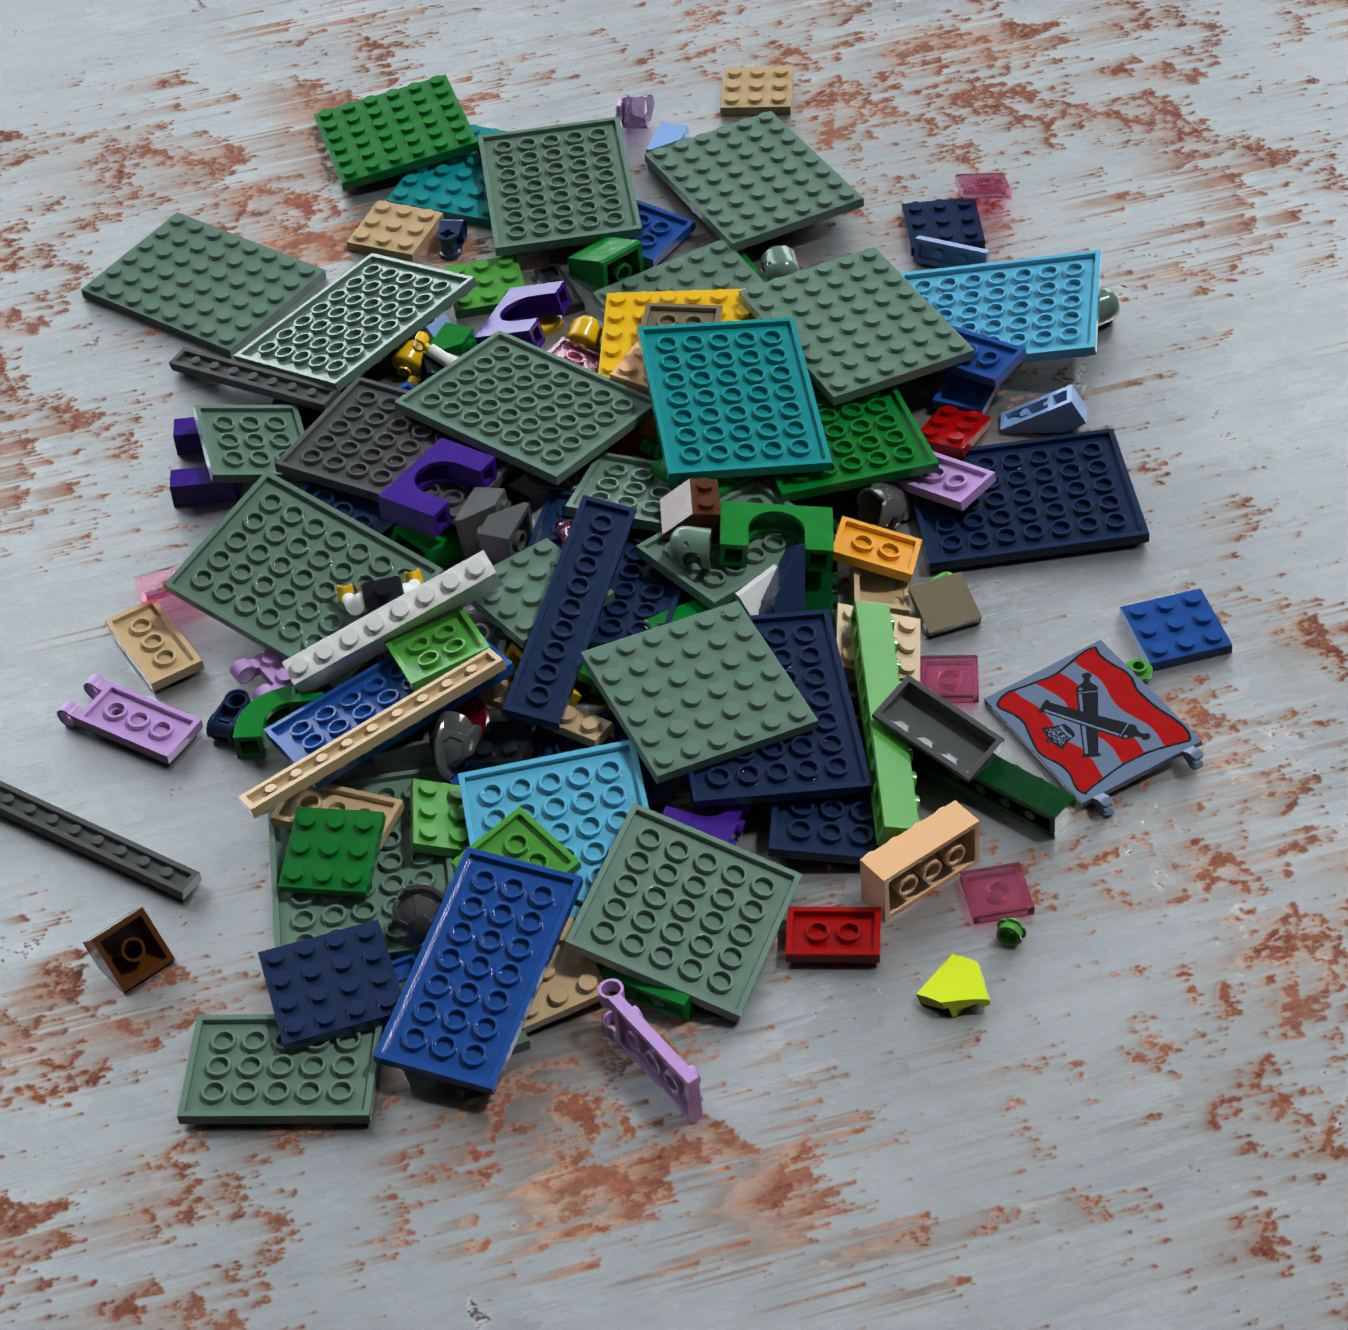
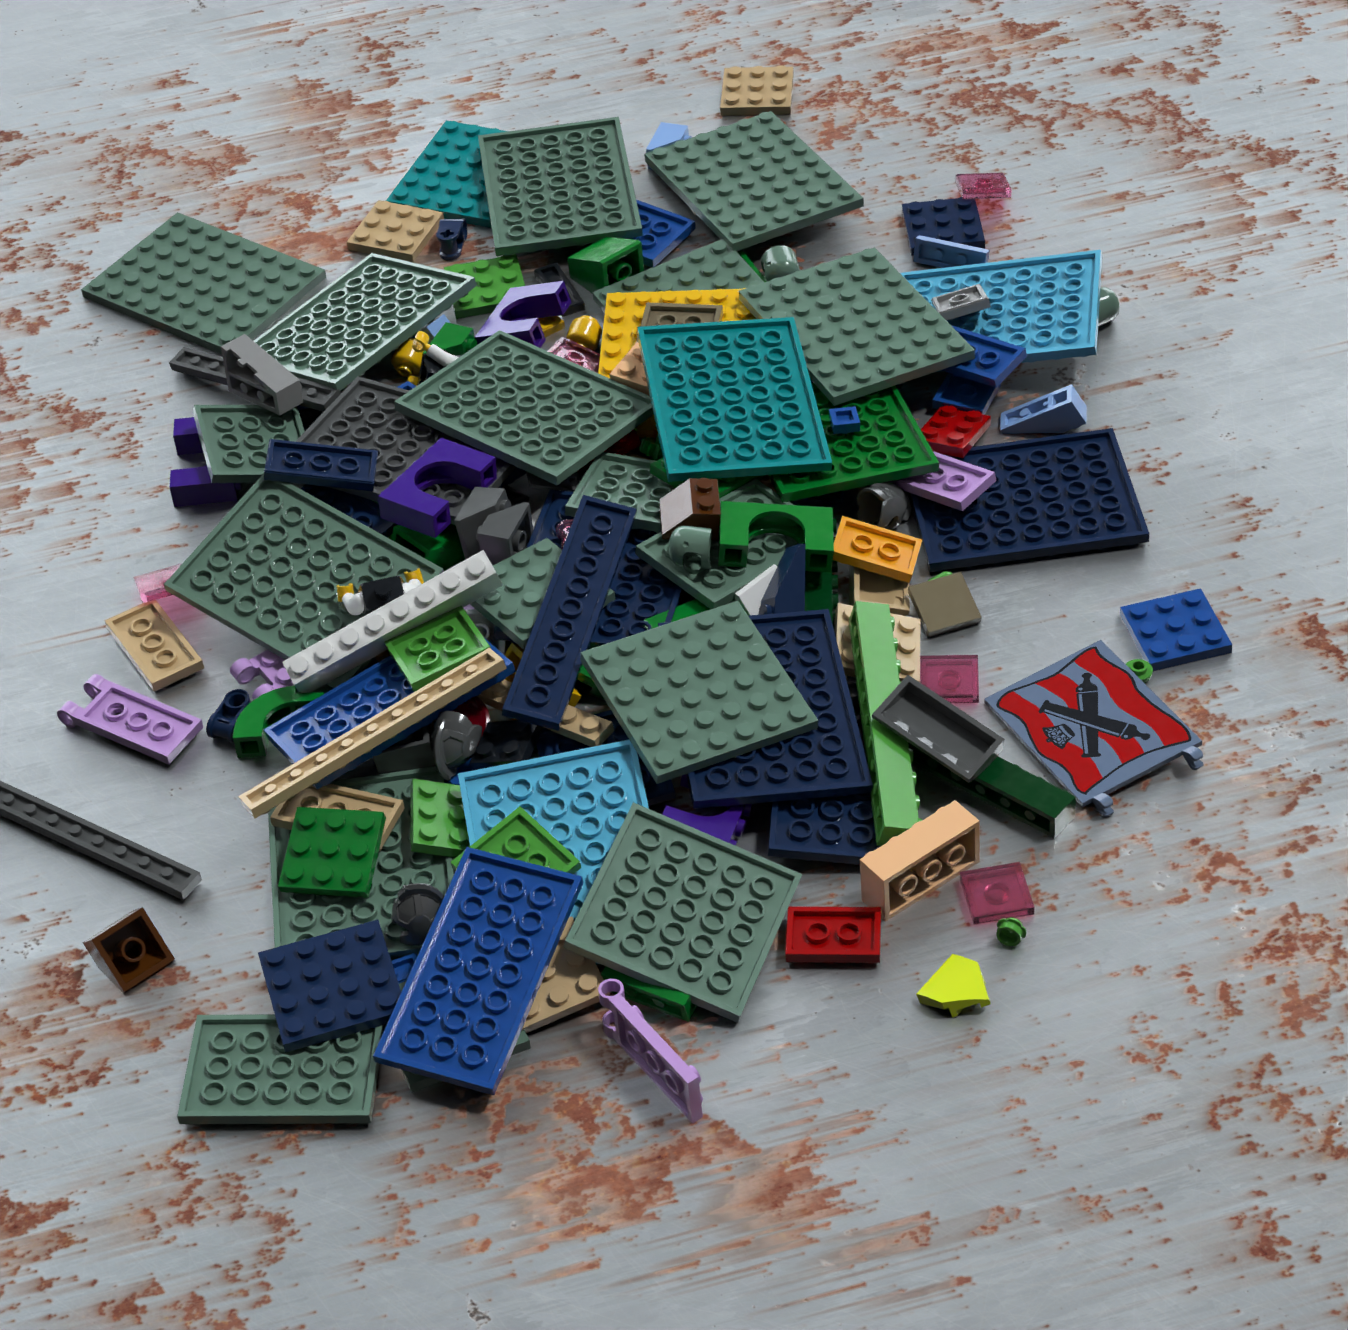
green plate [314,74,480,191] -> none
clear purple helmet [615,94,654,129] -> none
none -> light grey wedge [221,334,303,415]
none -> dark blue tile [264,439,378,491]
none -> blue plate [829,406,860,434]
none -> light grey tile [931,284,991,321]

